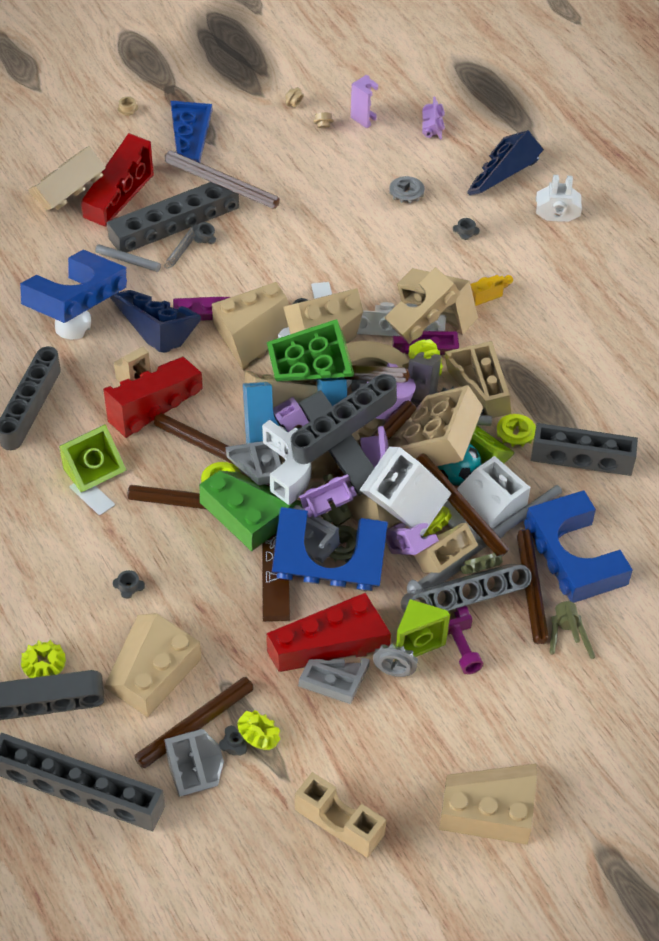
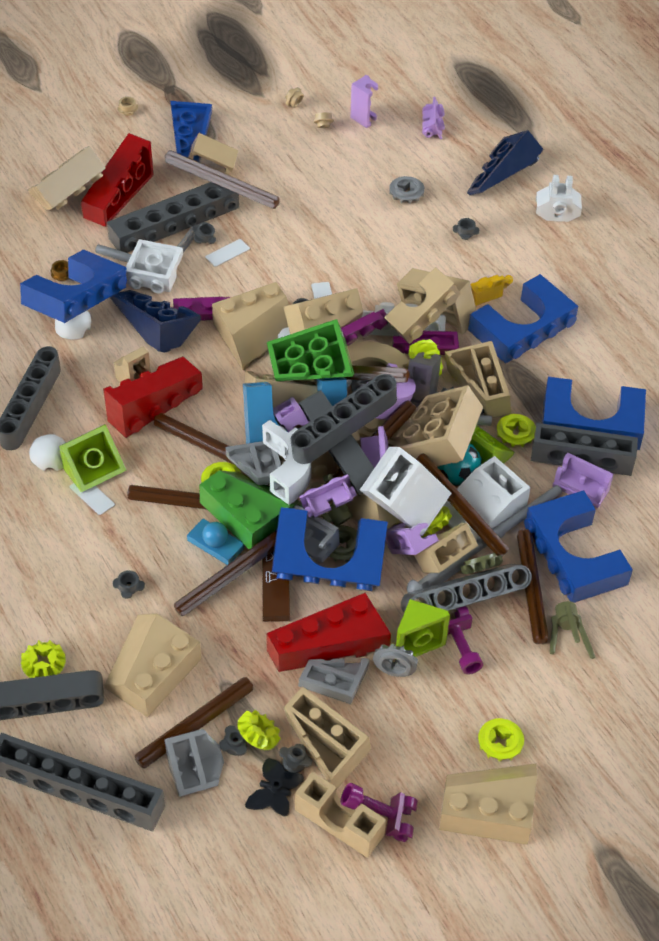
none -> white hair [29,434,66,471]
none -> pearl gold plate [50,260,69,281]
none -> white plate [126,239,183,294]
none -> reddish brown axle [174,530,277,616]
none -> dark azure tile [187,518,245,565]
none -> tan hinge [188,133,239,175]
none -> white sticker [205,239,250,267]
none -> black piece [245,758,304,816]
none -> dark grey plate [279,744,312,773]
none -> tan wedge [284,686,371,789]
none -> magenta hinge [341,309,388,346]
none -> magenta bar [341,783,418,842]
none -> blue arch [468,274,578,364]
none -> neon yellow gear [478,718,524,762]
none -> blue arch [542,377,646,450]
none -> lavender hinge [552,452,613,508]

